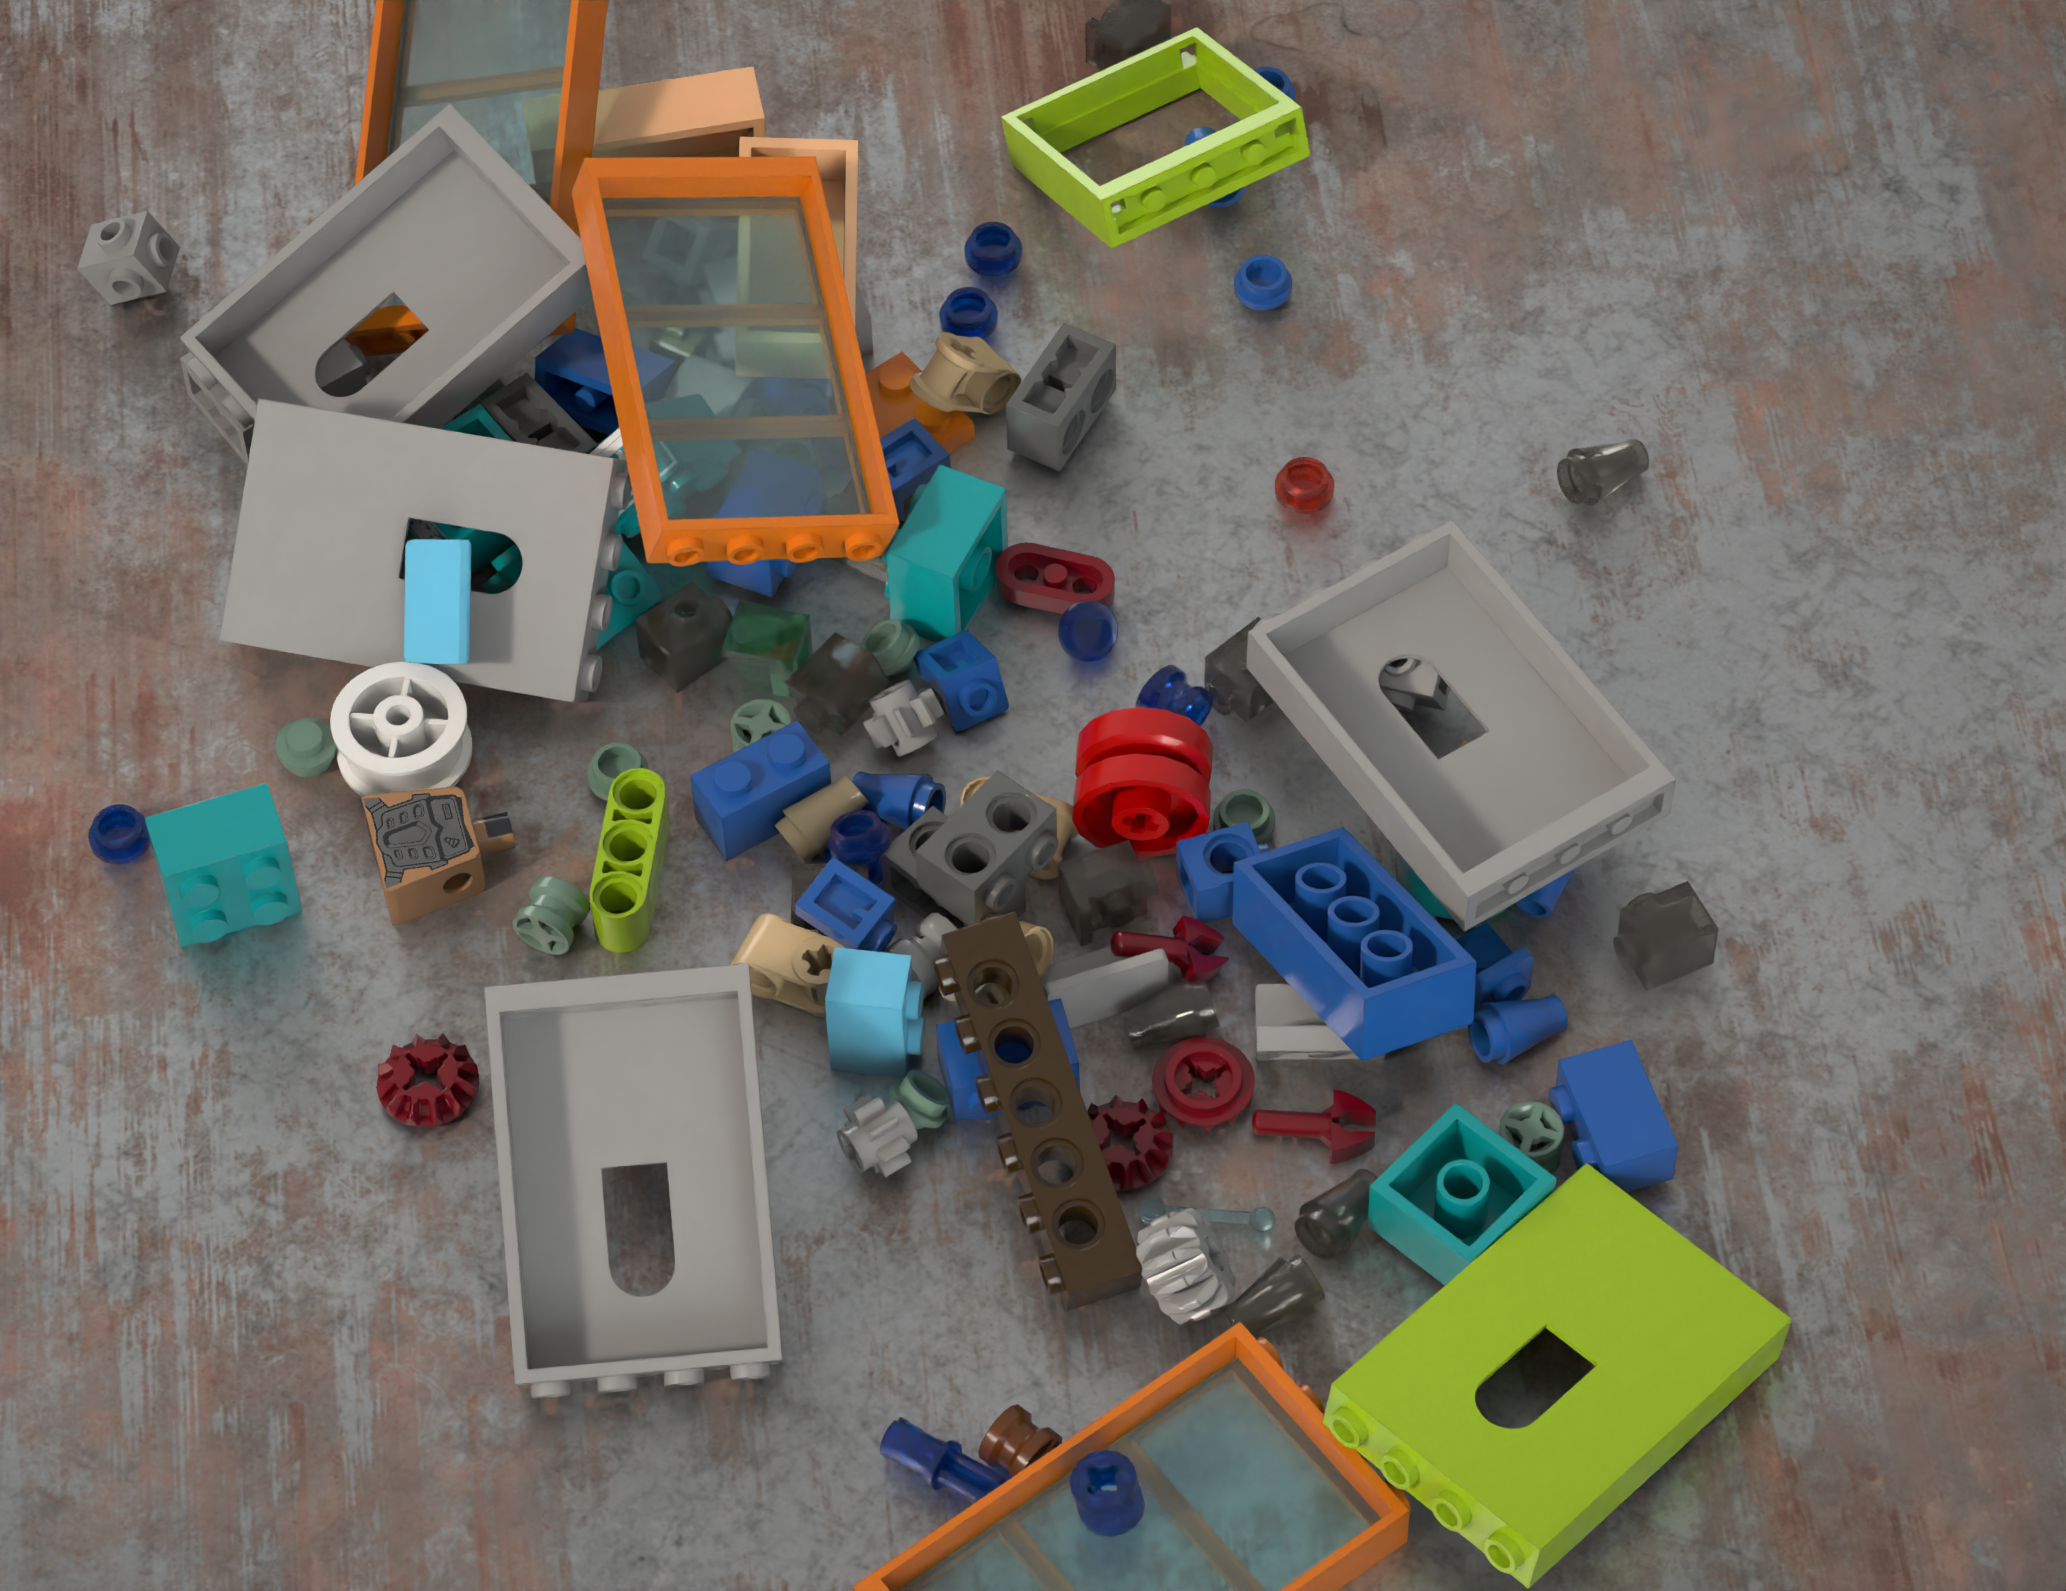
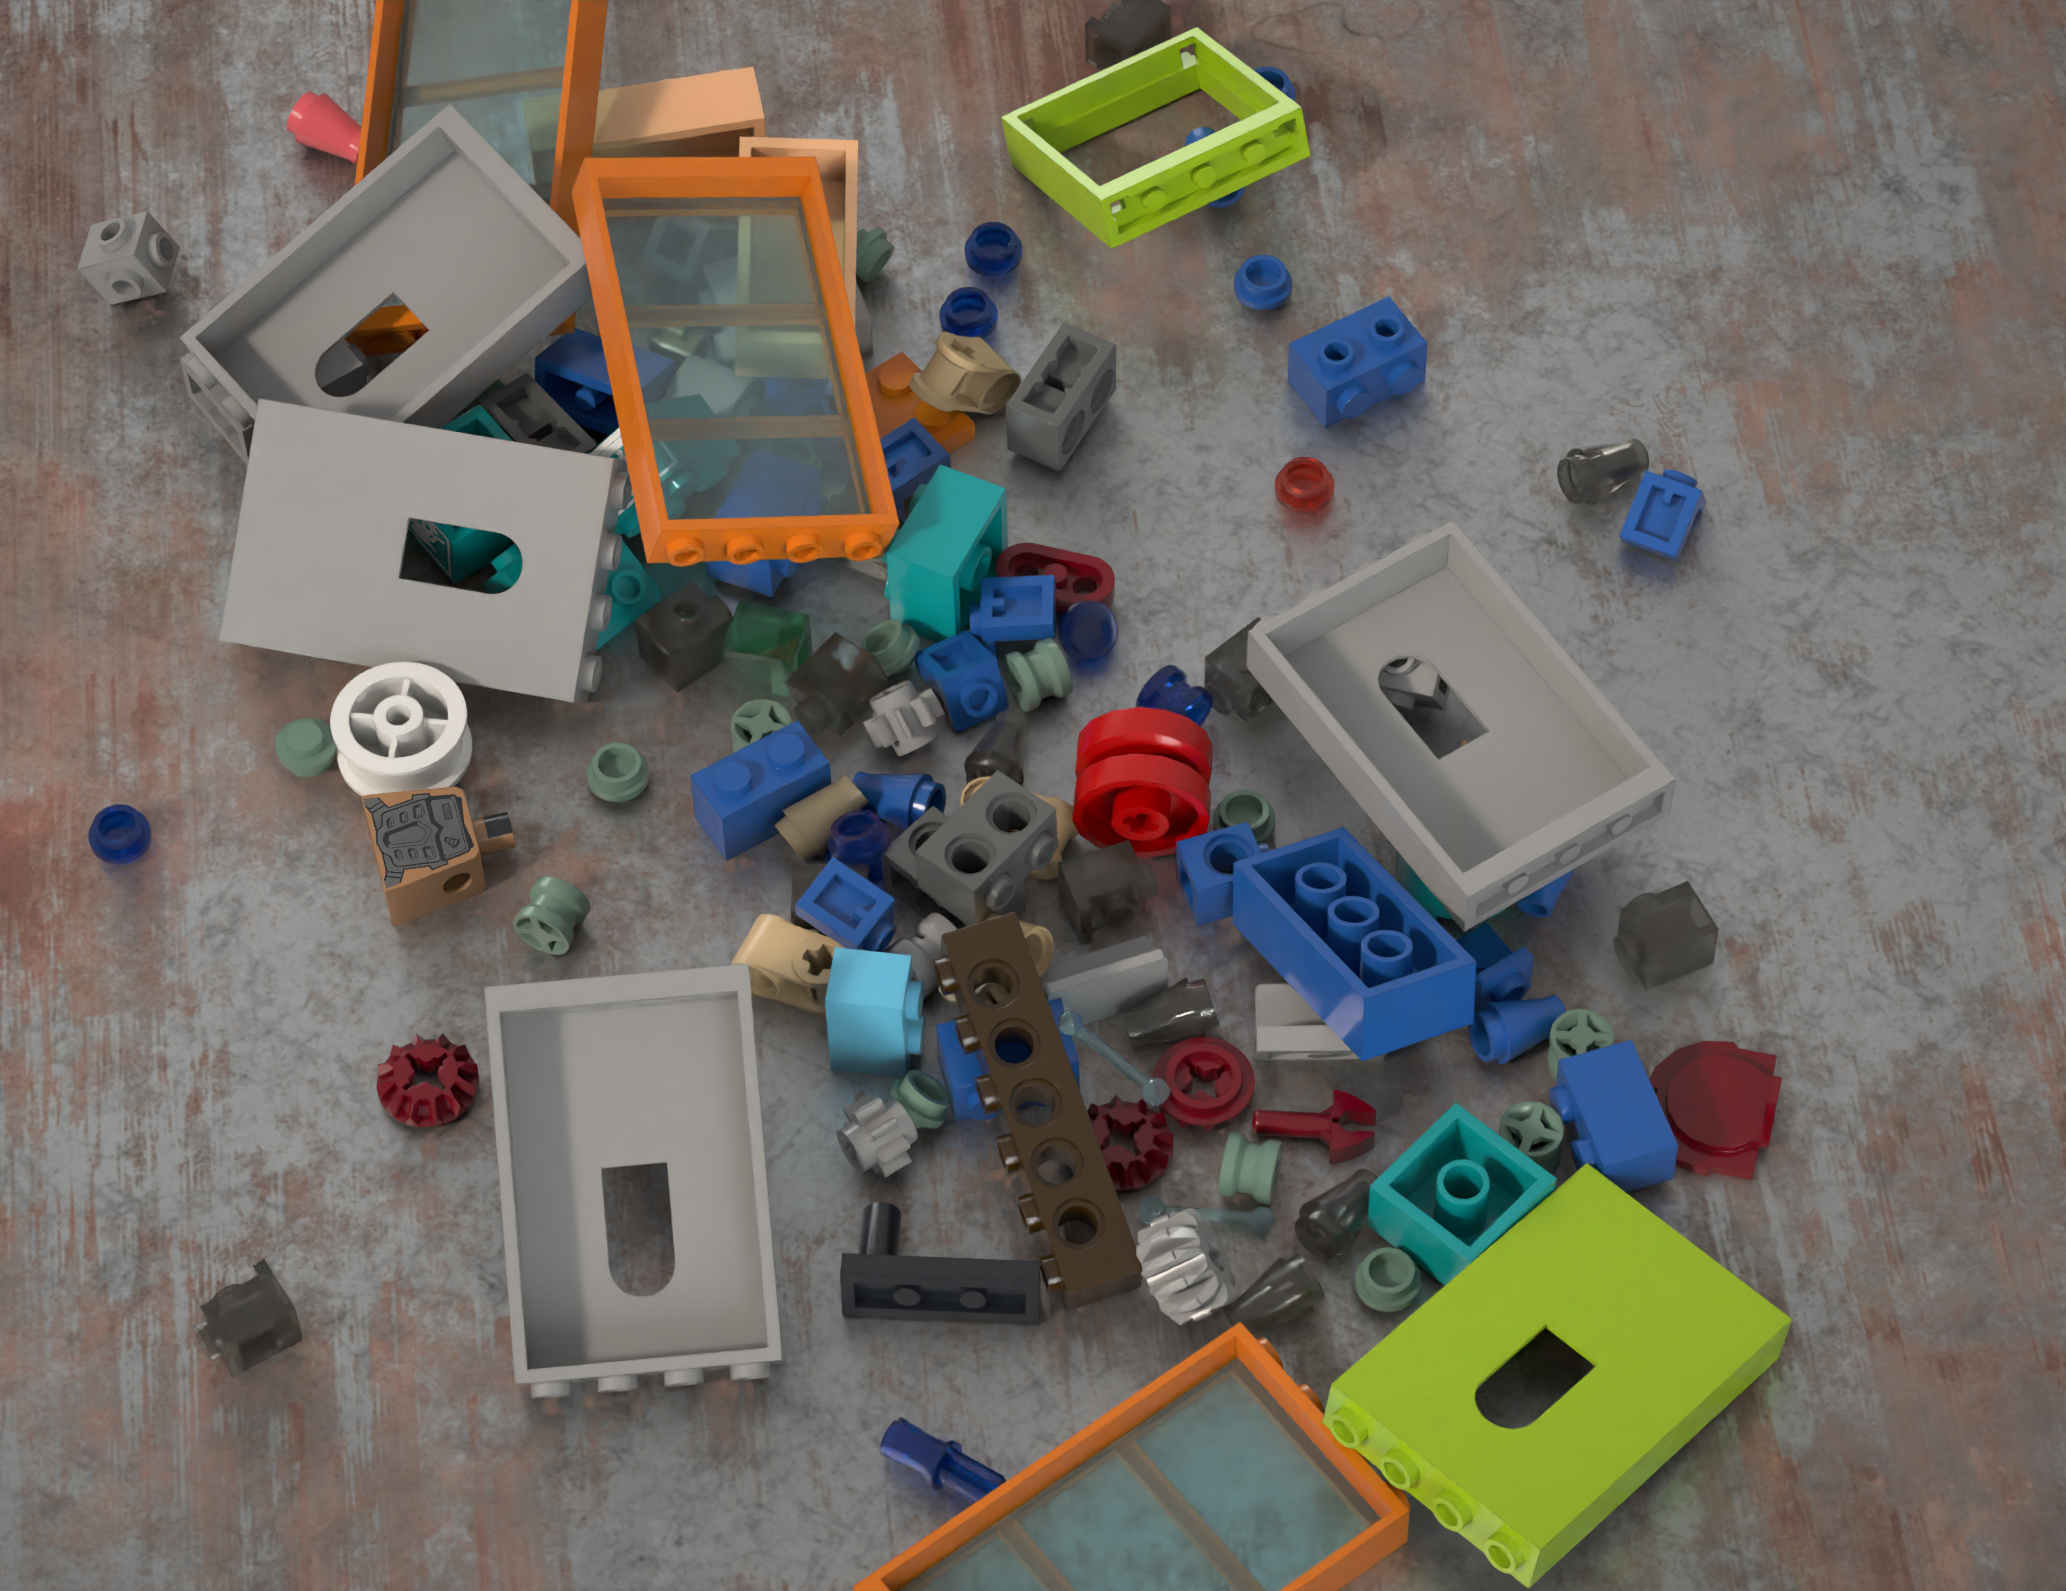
teal brick [145,783,302,947] -> none
medium azure slope [404,539,471,664] -> none
lime beam [590,768,670,953] -> none
reddish brown wheel [978,1404,1062,1479] -> none
clear blue wheel [1069,1450,1145,1537] -> none
dark red bar [1110,915,1229,987] -> none
none -> clear smoke brick [192,1259,303,1378]
none -> coral cone [287,91,361,165]
none -> black piece [840,1202,1041,1324]
none -> sand green plate [856,227,894,282]
none -> clear smoke cone [964,710,1031,786]
none -> blue bracket [970,575,1057,660]
none -> sand green wheel [1002,638,1073,712]
none -> clear light blue hinge [1058,1010,1170,1106]
none -> sand green wheel [1218,1131,1283,1205]
none -> blue brick [1288,296,1427,428]
none -> sand green plate [1355,1247,1421,1312]
none -> sand green wheel [1547,1009,1614,1081]
none -> blue bracket [1619,469,1706,562]
none -> dark red piece [1649,1041,1782,1180]

